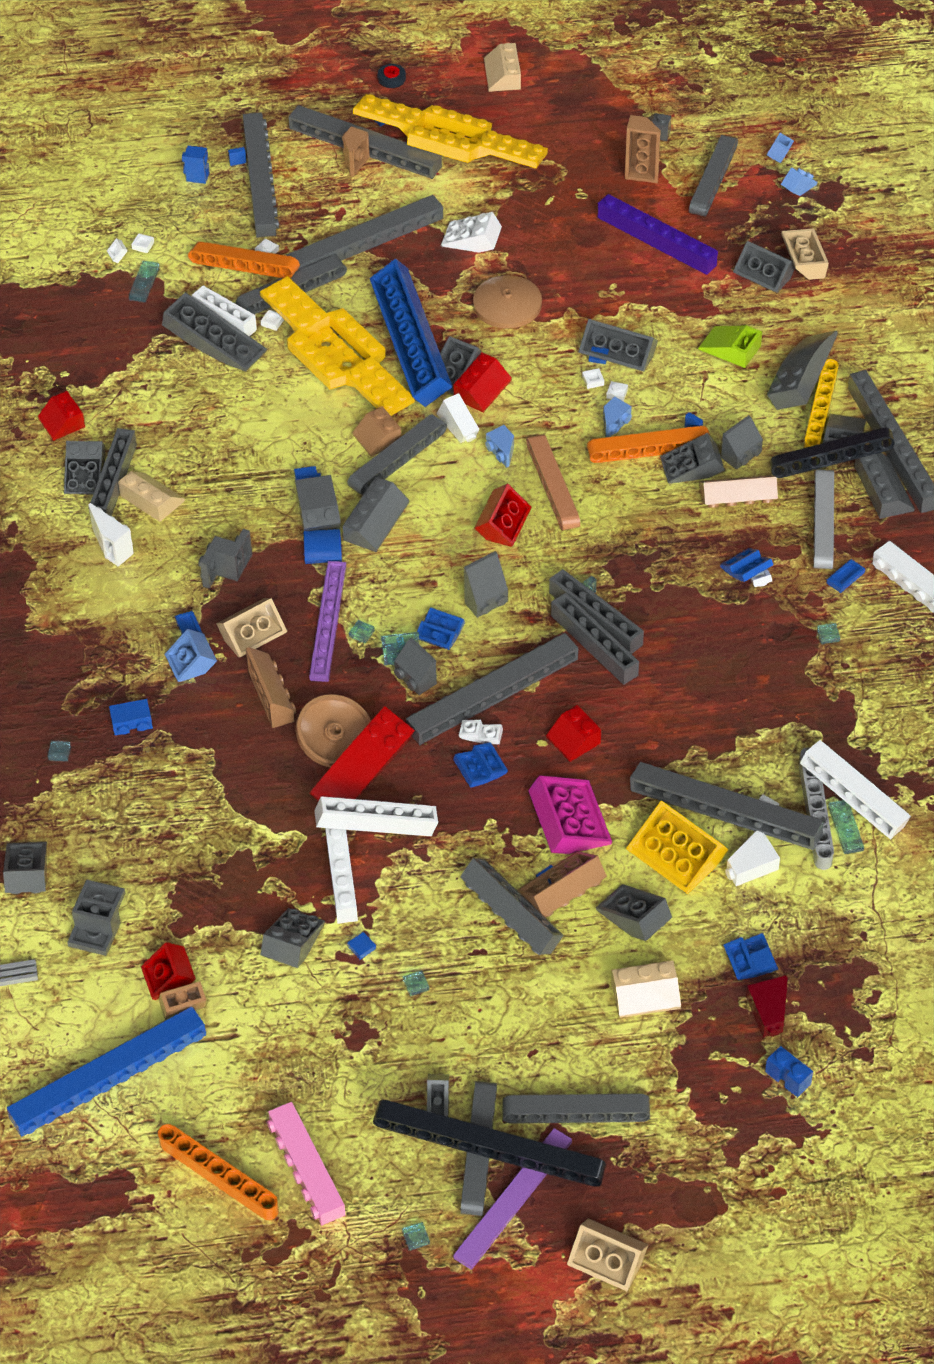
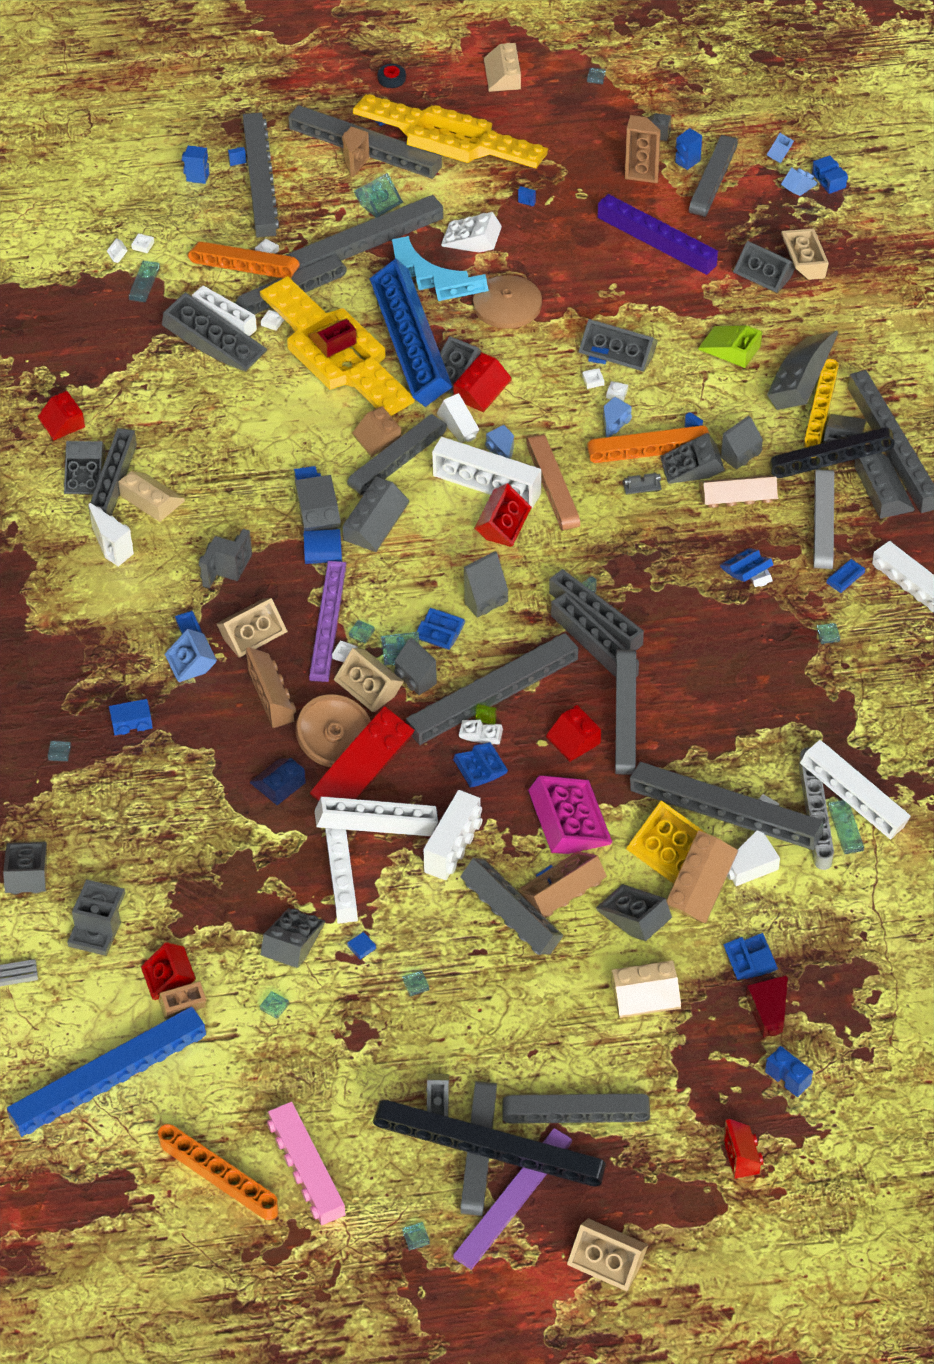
none -> dark blue slope [250,758,306,805]
none -> clear light blue tile [260,991,289,1019]
none -> dark red slope [308,318,357,358]
none -> white plate [332,640,358,663]
none -> tan slope [334,648,404,712]
none -> clear light blue slope [354,173,403,218]
none -> medium azure arch [392,236,489,301]
none -> white brick [424,790,482,880]
none -> white brick [432,437,541,508]
none -> clear neon green tile [476,704,496,725]
none -> blue tile [518,186,536,207]
none -> clear light blue tile [587,68,606,84]
none -> dark grey beam [615,649,636,775]
none -> dark grey hinge [622,472,662,495]
none -> medium nougat slope [667,830,738,924]
none -> blue brick [675,128,702,170]
none -> red slope [723,1119,763,1179]
none -> blue brick [812,155,848,194]

